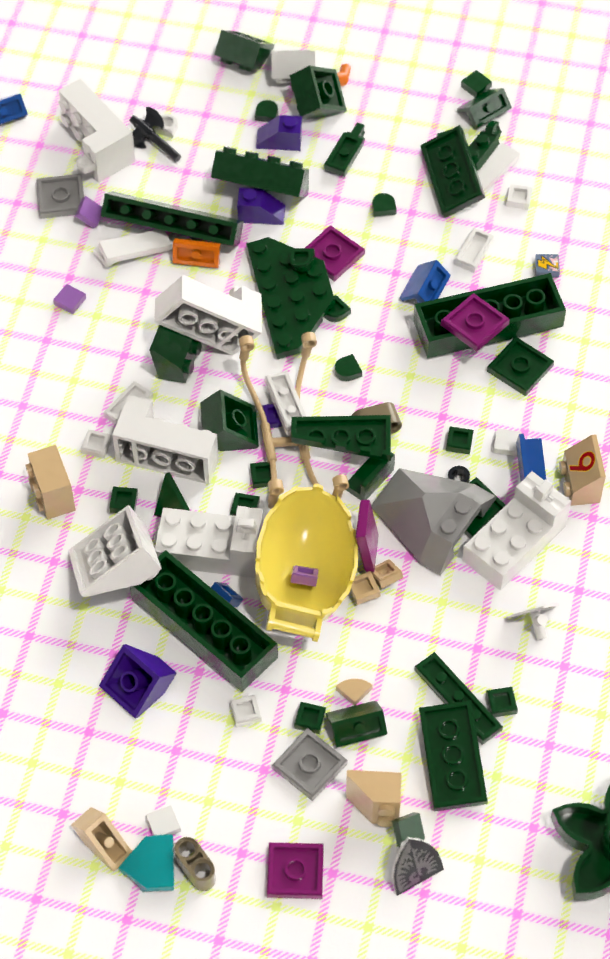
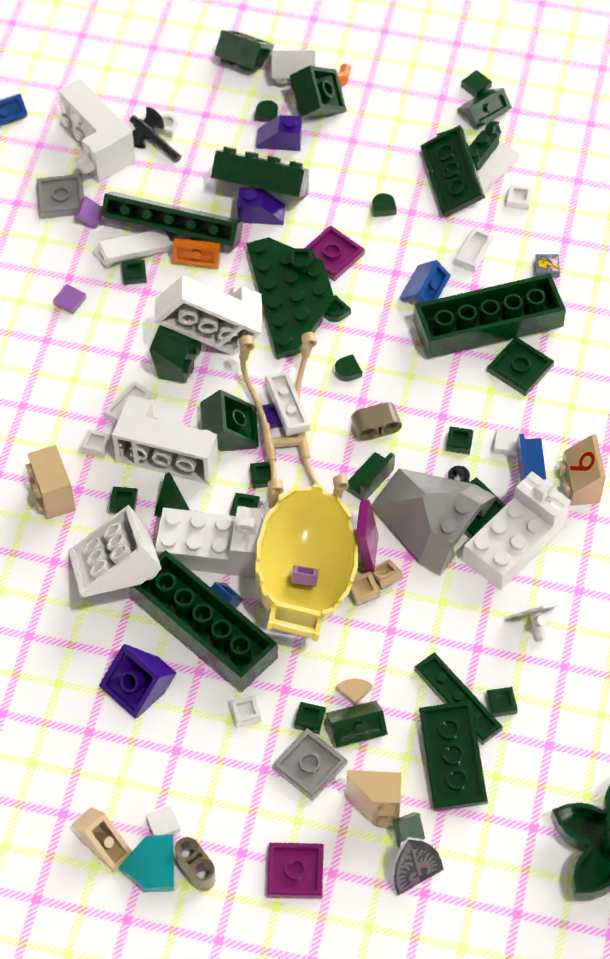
dark green wing [291,415,391,461] -> none
dark green hinge [324,122,365,177] -> none
magenta tile [441,293,510,352] -> none
none -> dark green tile [122,259,147,285]

